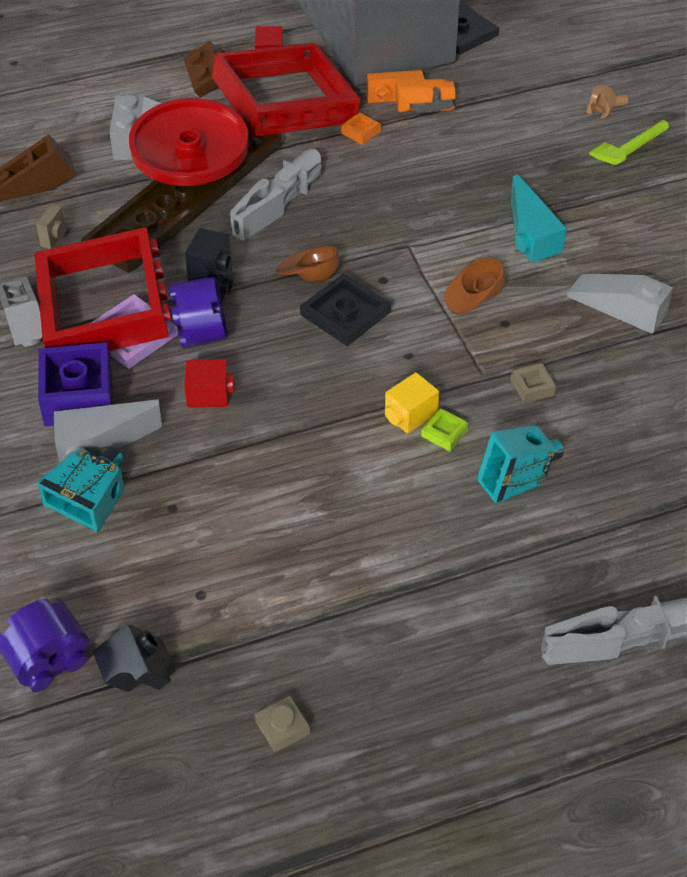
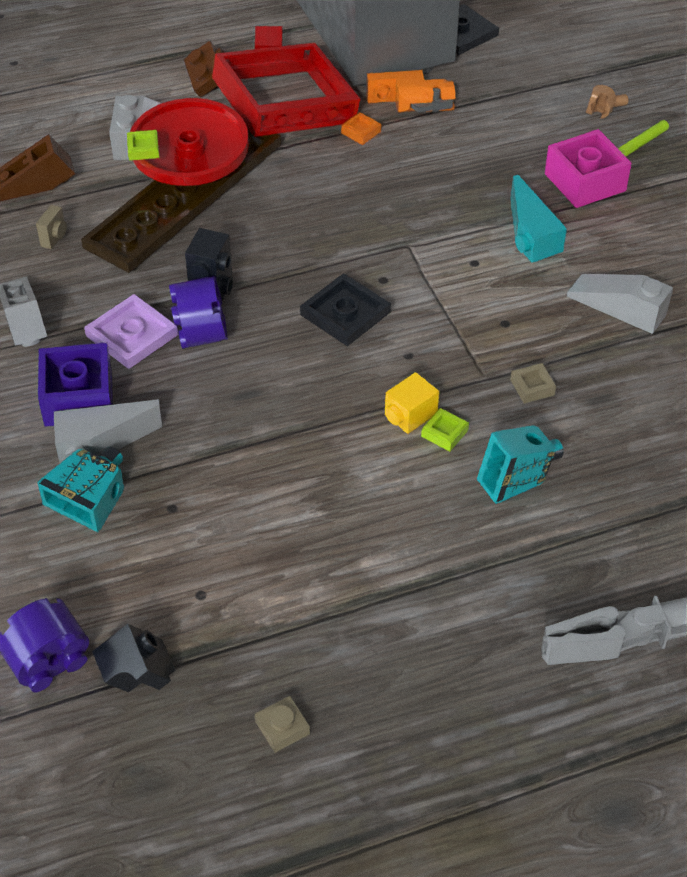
red window [34,227,172,351] -> none
red brick [184,359,234,408] -> none
light grey arm [230,148,321,241] -> none
dark orange cap [275,246,339,283] -> none
dark orange cap [445,257,506,314] -> none
none -> lime tile [127,130,159,161]
none -> dark pink brick [545,129,632,208]

